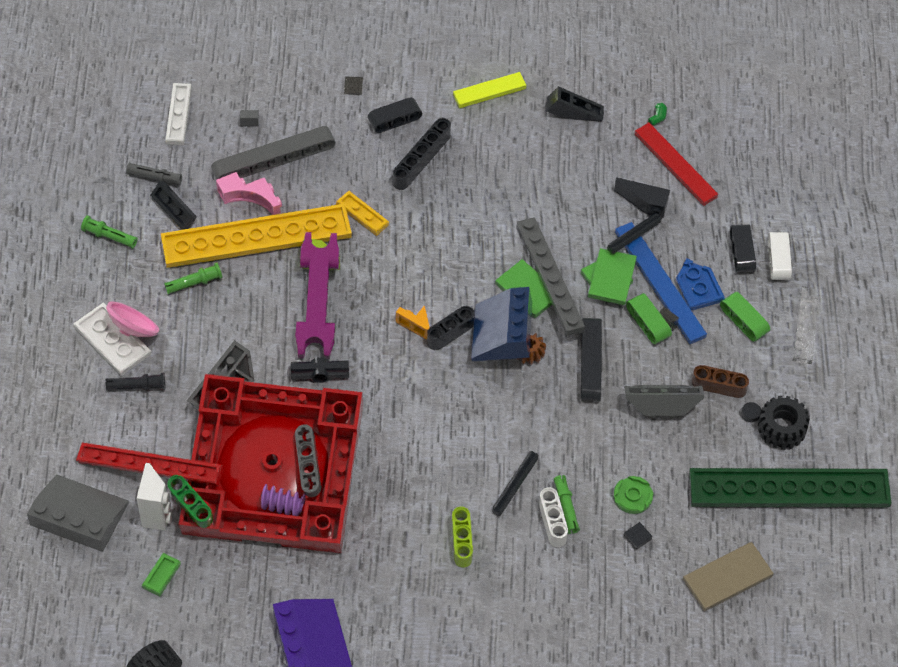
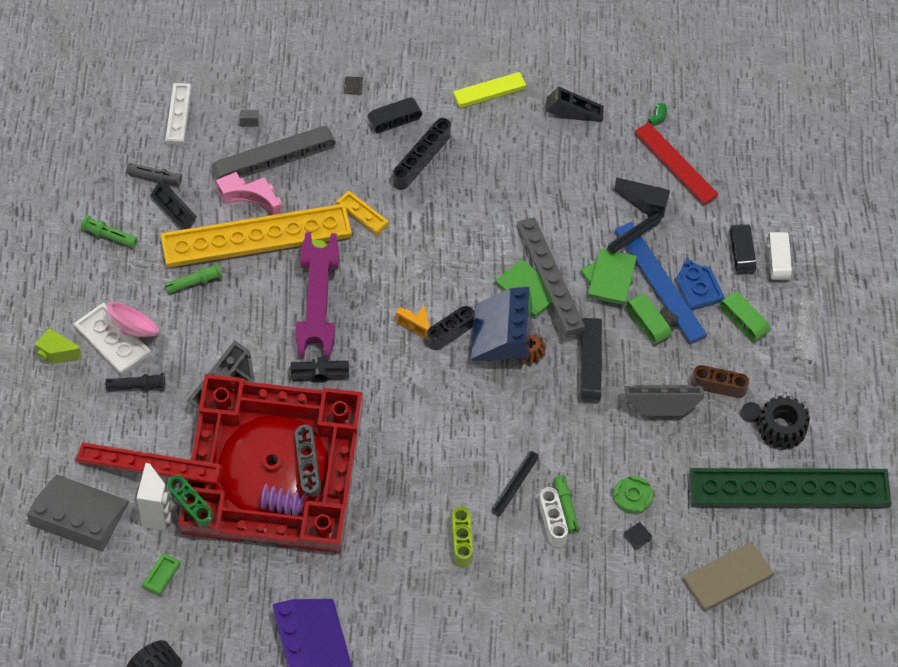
none -> lime slope [35,328,82,364]

